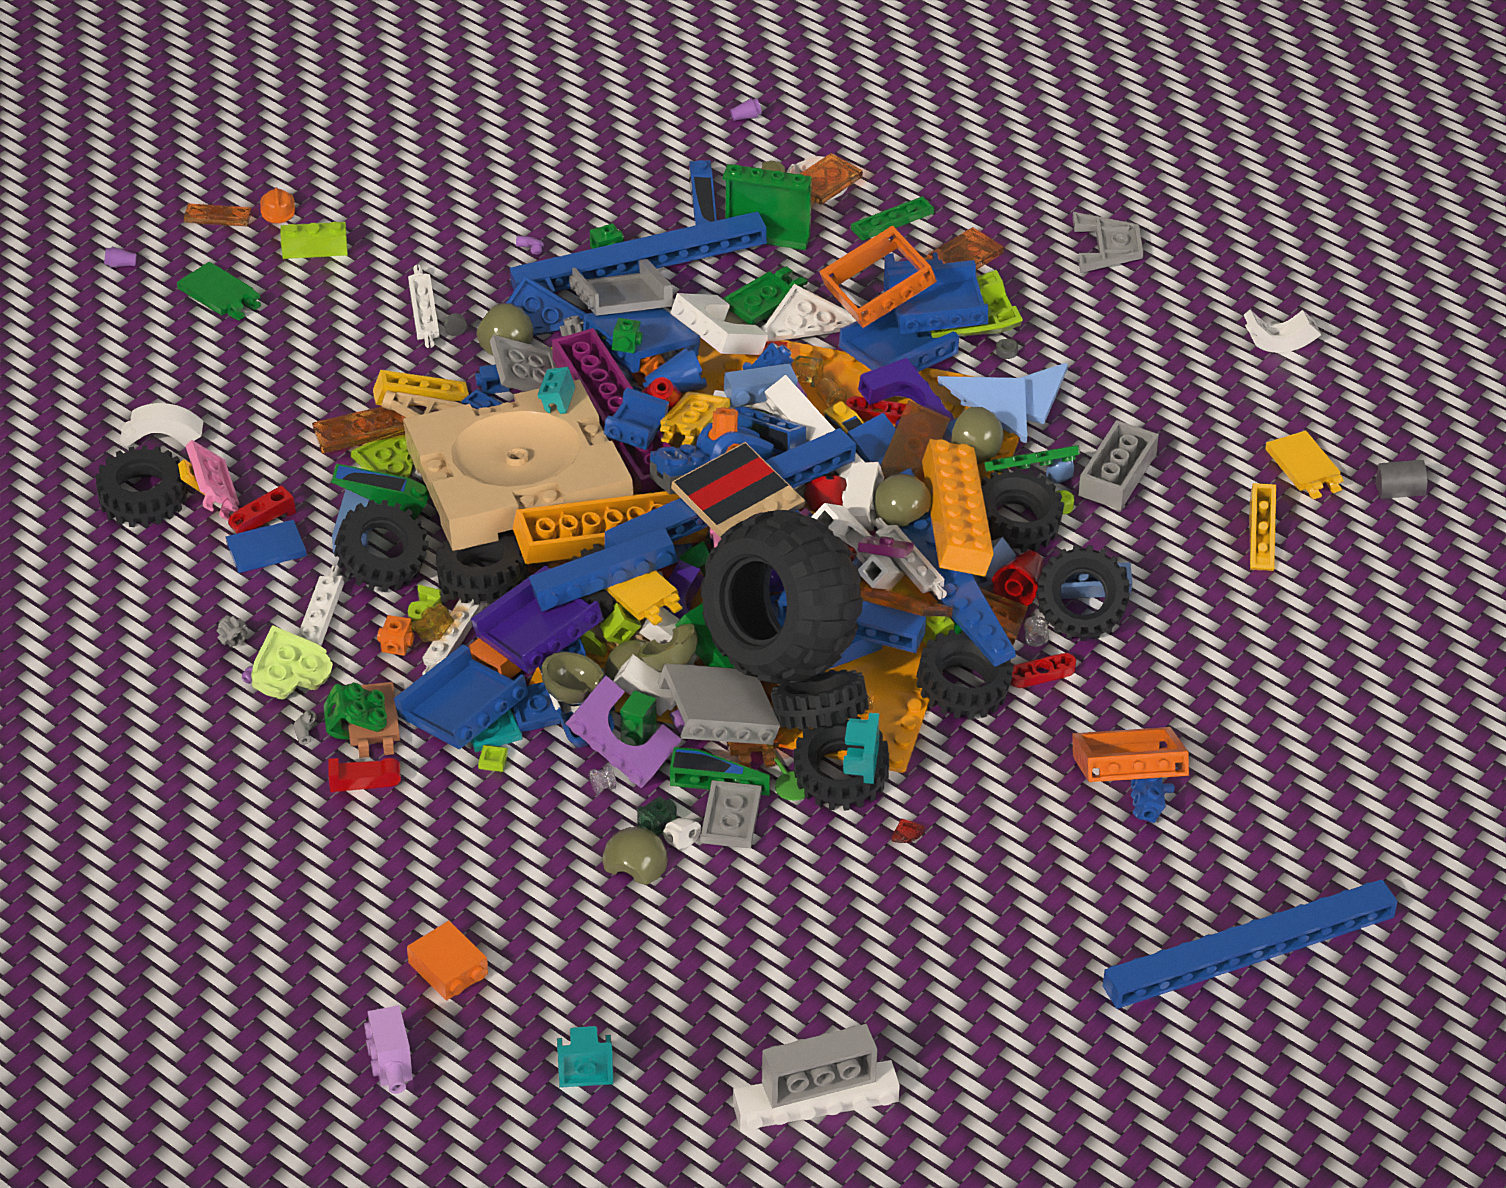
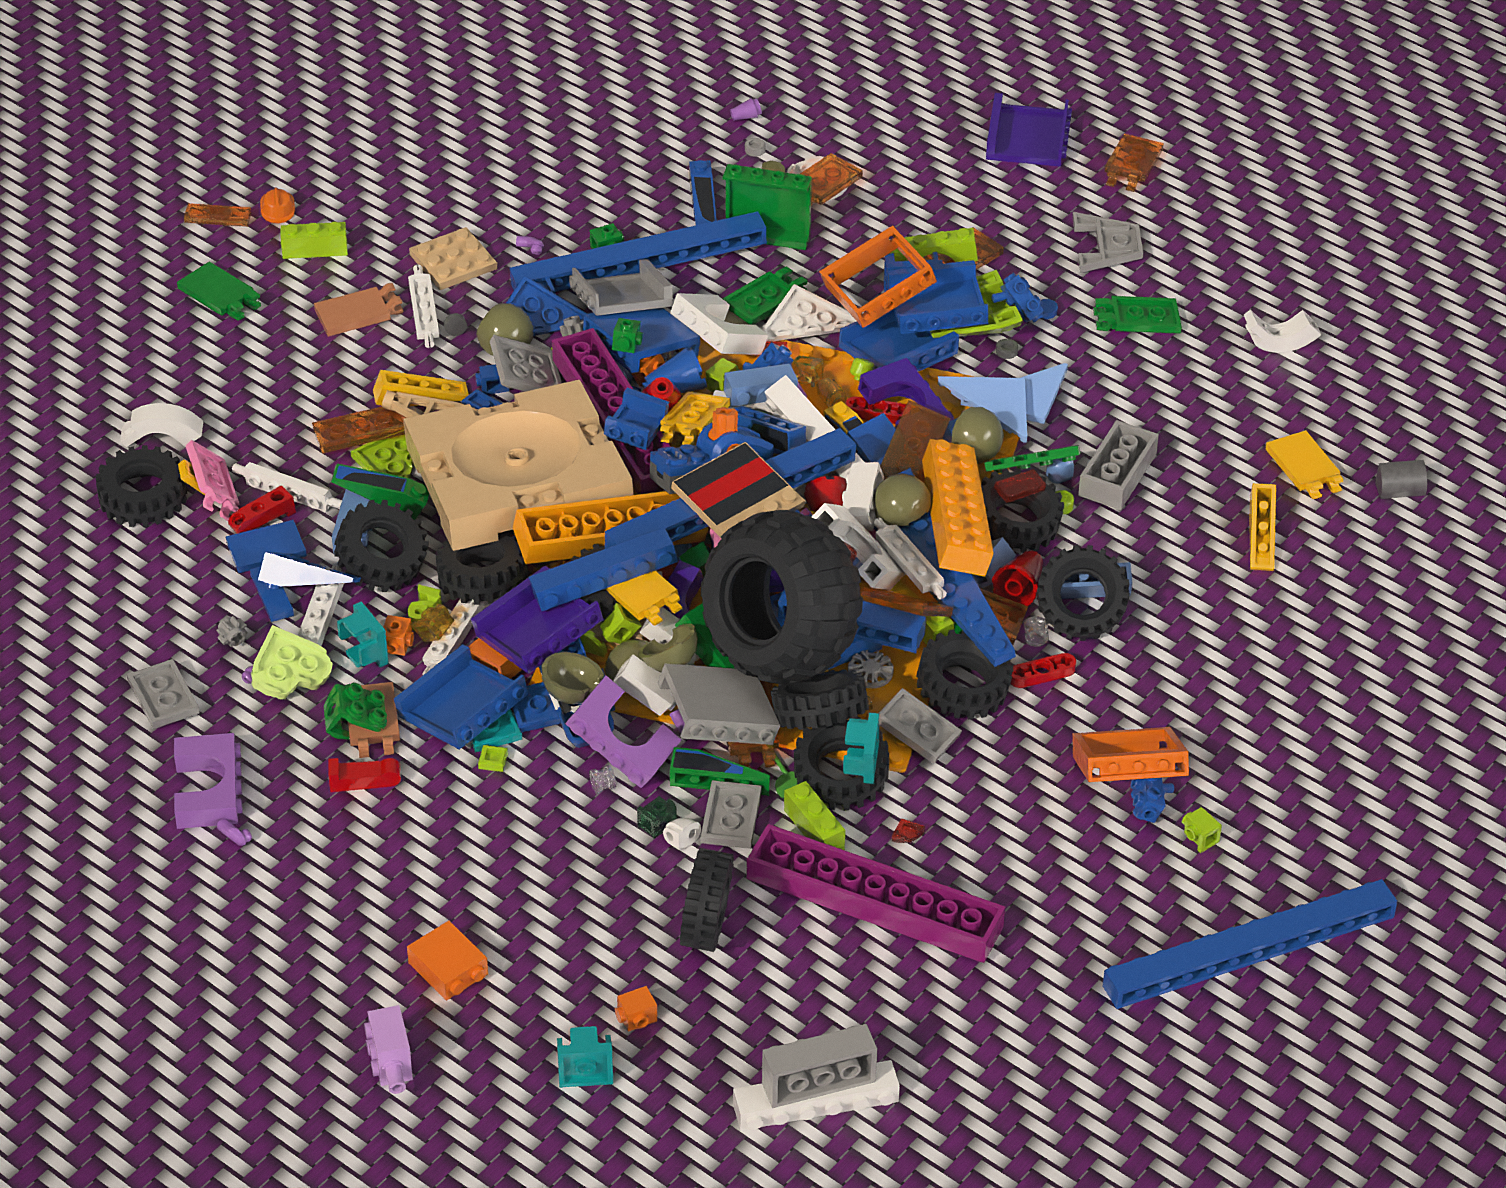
medium lavender cone [104,246,137,268] -> none
light grey arm [294,710,317,745] -> none
teal hinge [537,367,576,414] -> none
olive cylinder [602,826,668,885] -> none
green brick [620,690,657,746] -> none
green tile [851,196,934,241] -> none
magenta plate [857,536,914,558] -> none
none -> light grey plate [127,659,200,729]
none -> medium lavender arch [174,733,243,829]
none -> medium lavender arm [217,819,252,846]
none -> white plate [232,462,342,512]
none -> blue tile [250,566,294,622]
none -> wedge [258,552,361,590]
none -> nougat tile [314,283,403,337]
none -> teal panel [337,601,389,668]
none -> tan plate [409,227,497,290]
none -> orange brick [615,986,657,1032]
none -> black tyre [680,848,734,952]
none -> lime brick [706,358,739,393]
none -> light grey tile [745,138,766,157]
none -> magenta brick [746,824,1005,963]
none -> lime brick [784,781,845,850]
none -> light grey wheel [848,650,894,688]
none -> lime piece [850,357,875,381]
none -> light grey plate [879,688,962,764]
none -> lime arch [889,228,978,262]
none -> dark purple panel [986,93,1072,167]
none -> blue brick [991,272,1044,323]
none -> clear red tile [994,469,1046,503]
none -> blue tile [1041,299,1058,319]
none -> green tile [1093,296,1182,334]
none -> clear orange tile [1105,133,1164,192]
none -> lime brick [1182,807,1222,853]

